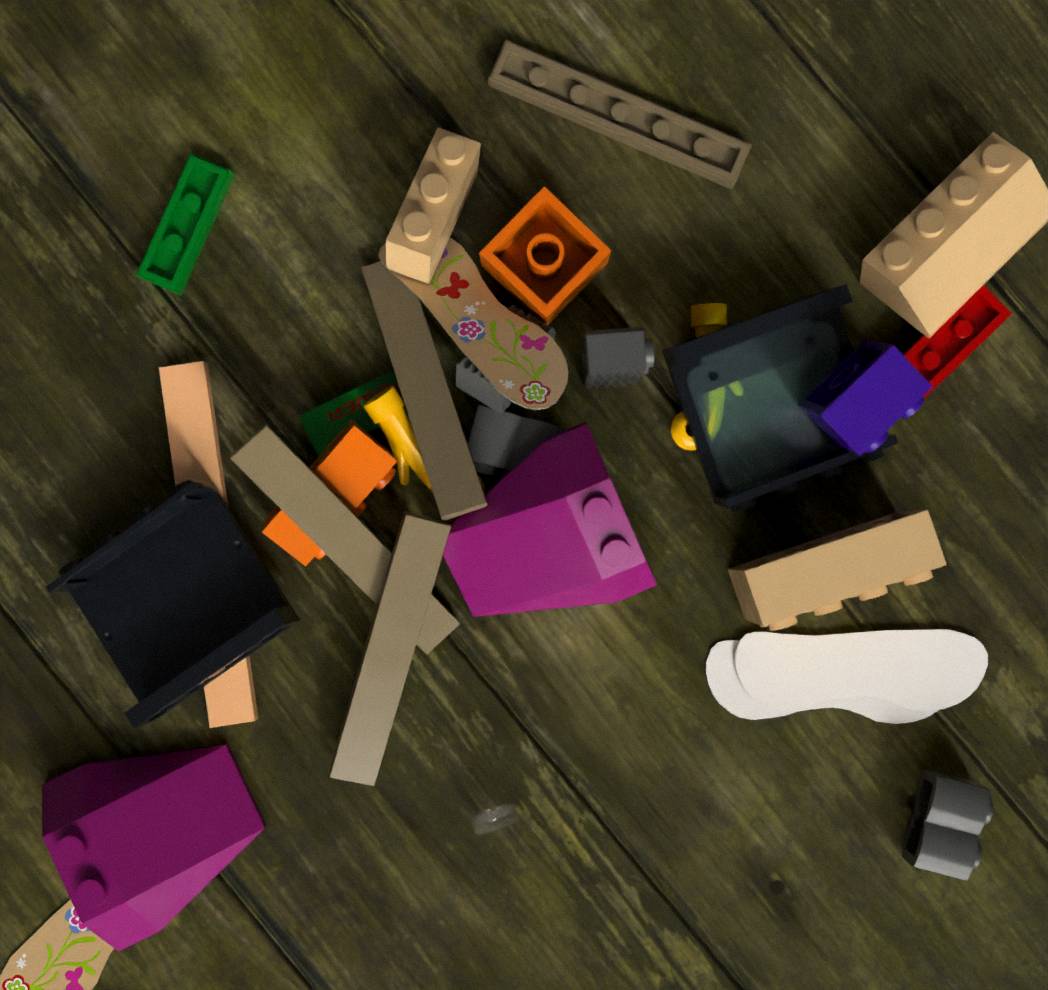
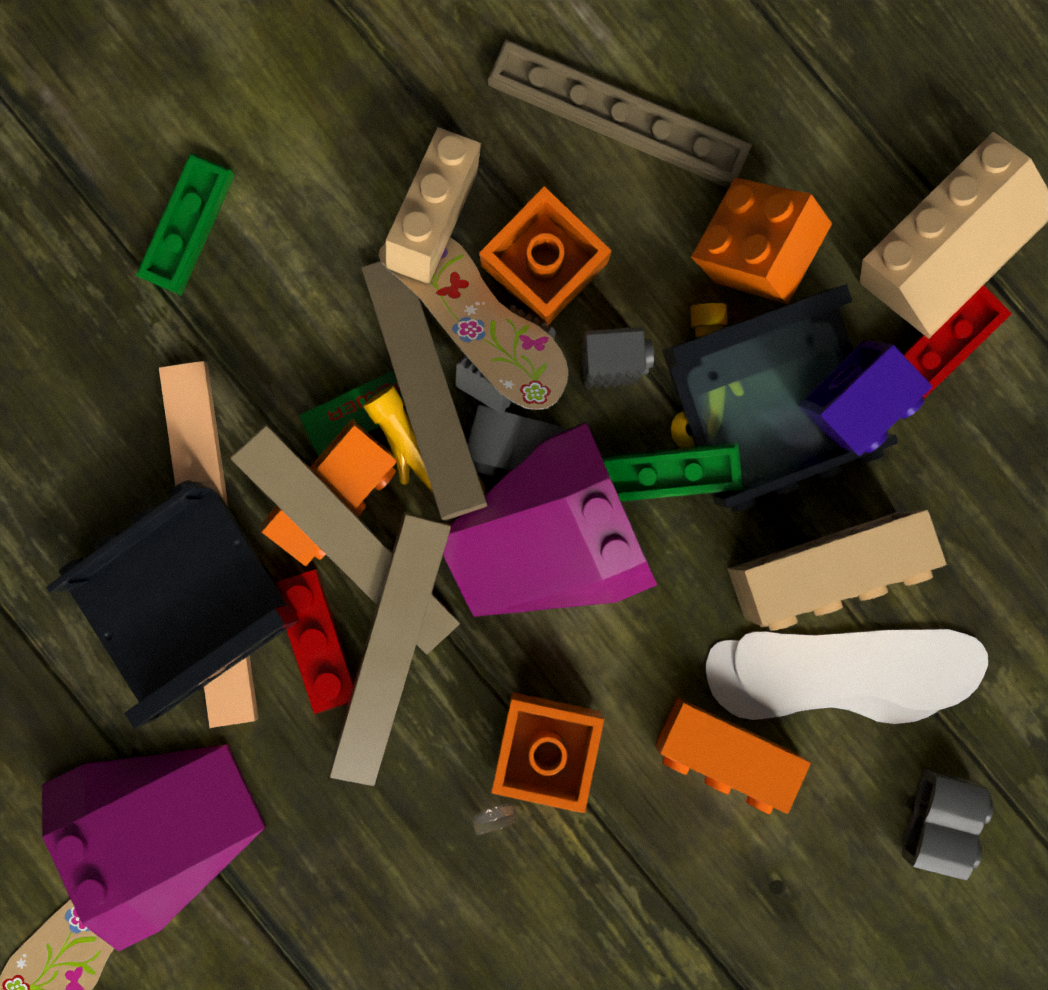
none -> red plate [276,569,355,714]
none -> orange brick [492,692,604,813]
none -> green tile [601,442,743,502]
none -> orange brick [655,697,811,814]
none -> orange brick [691,178,832,305]

